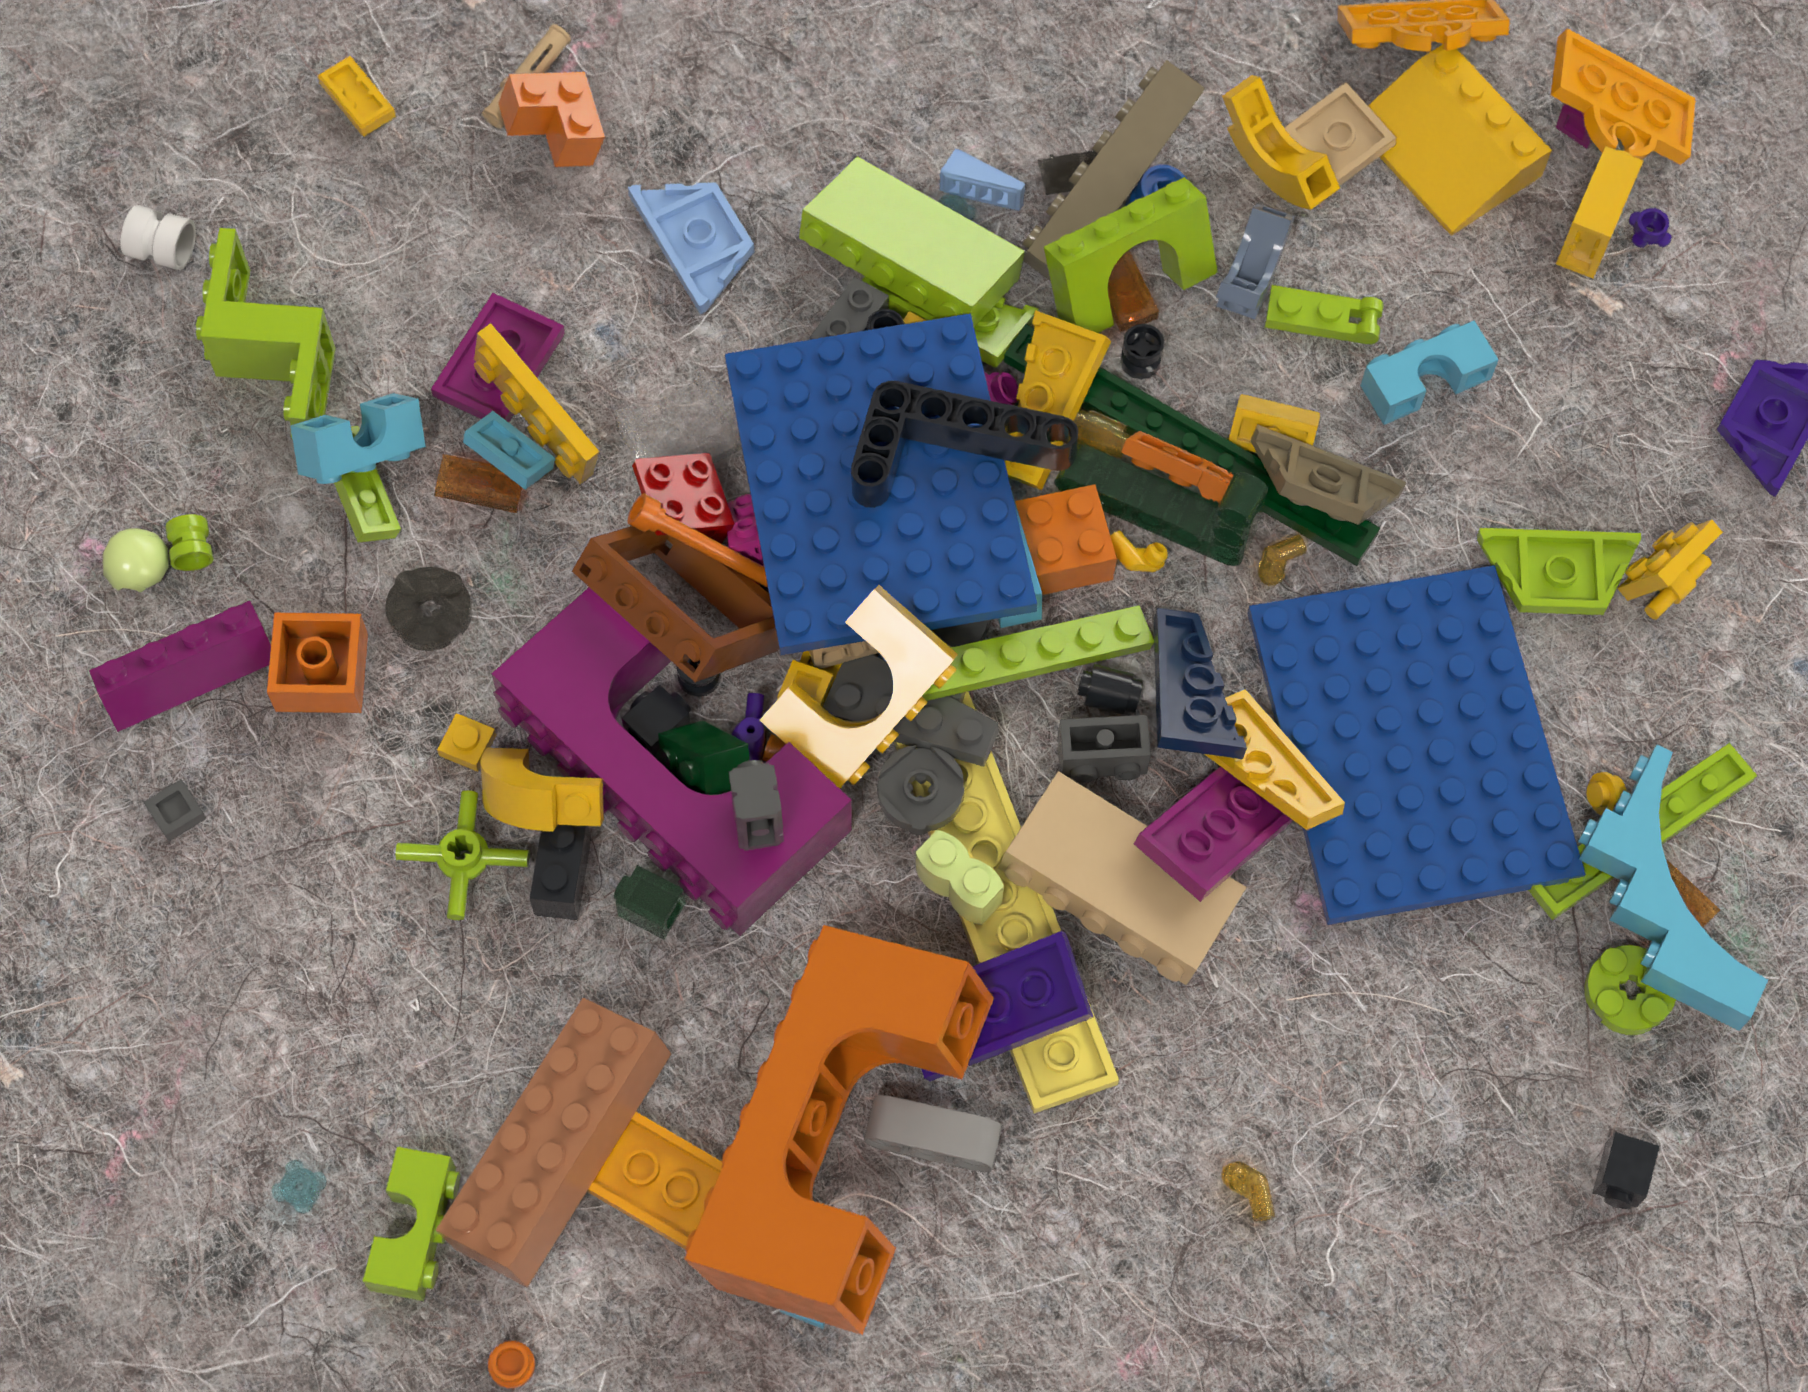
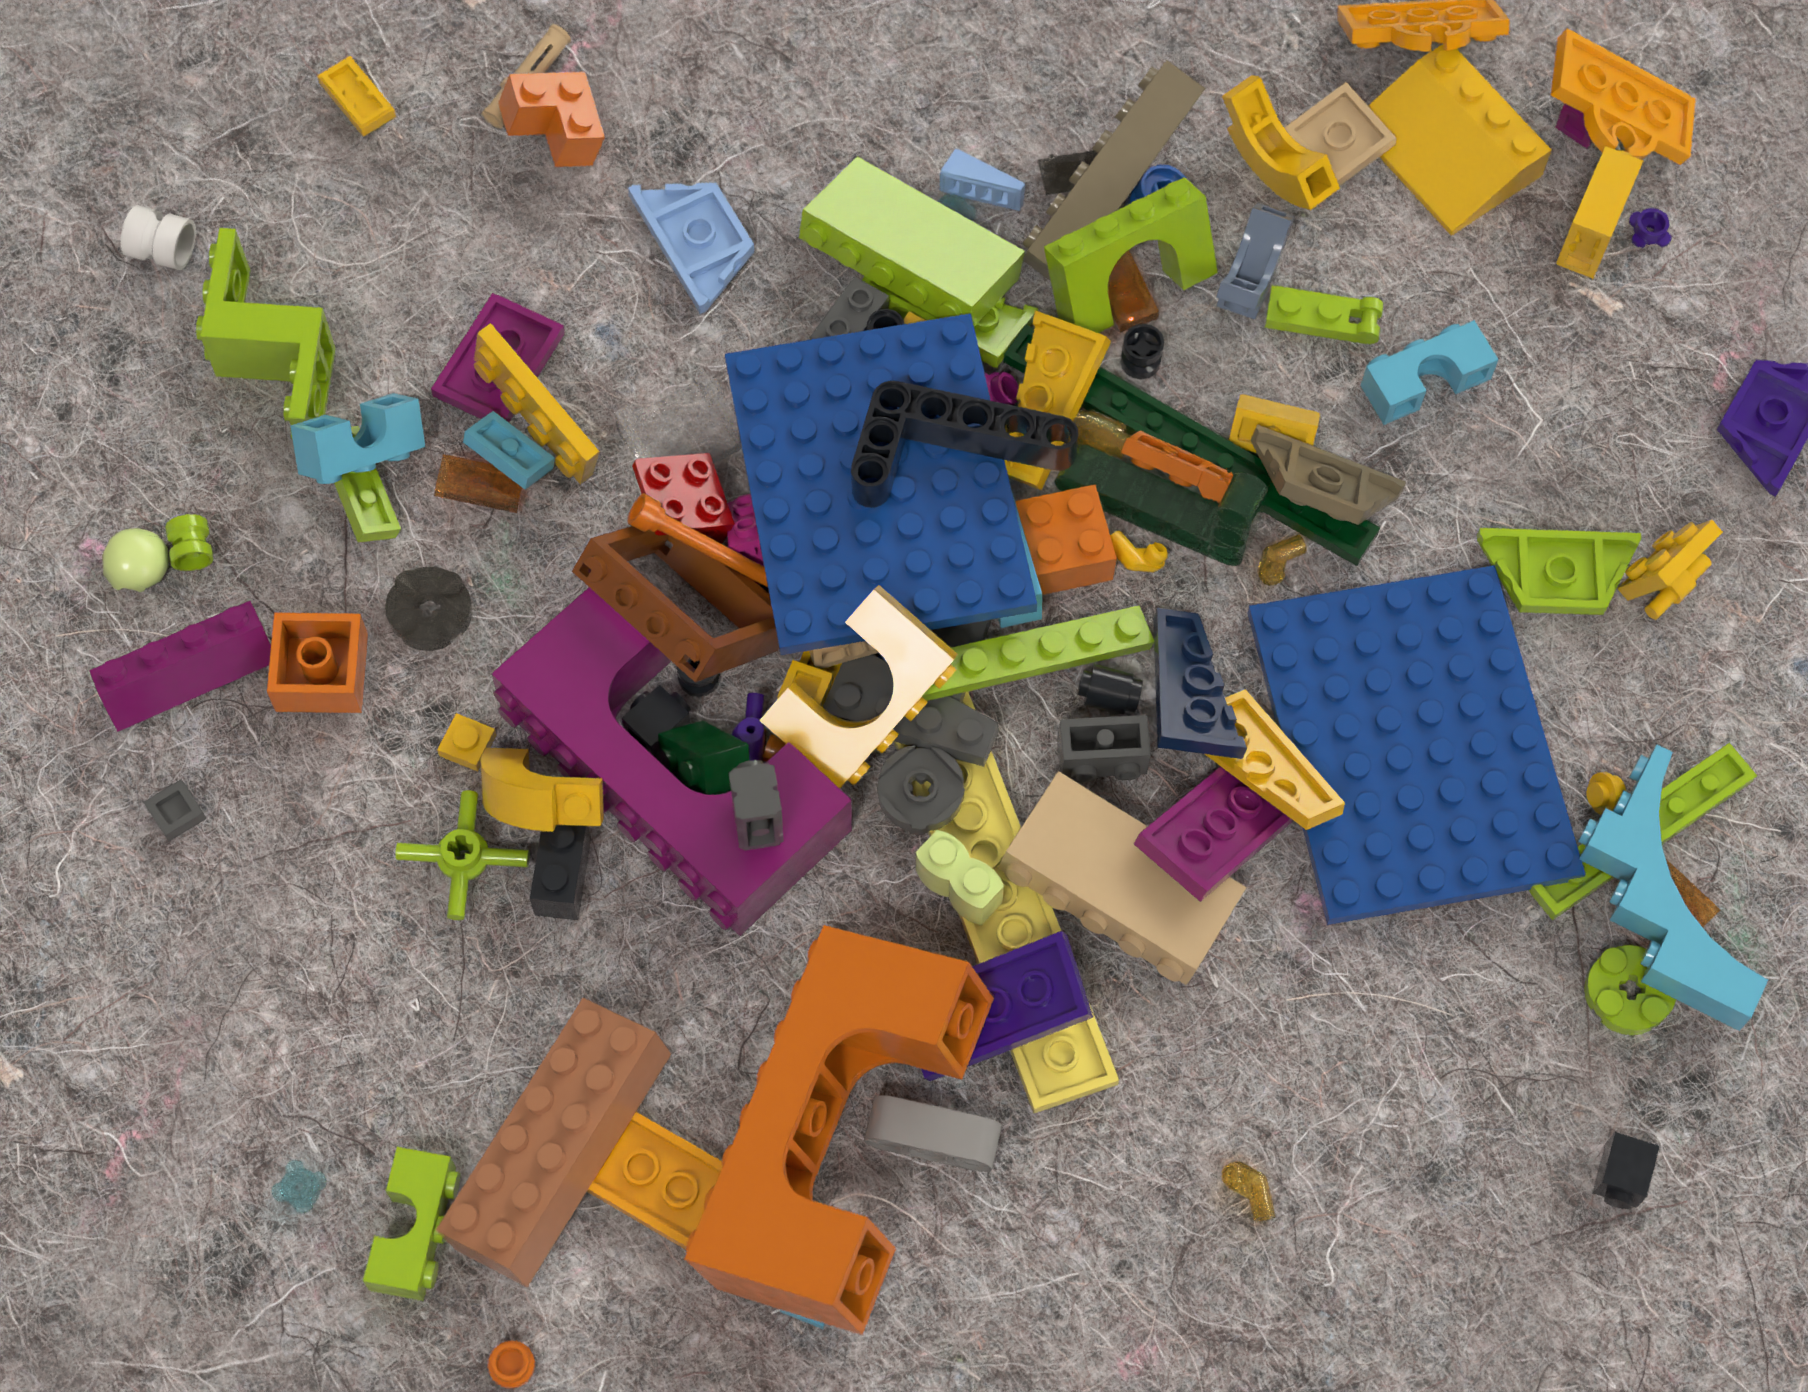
clear green brick [614,865,686,940] -> none

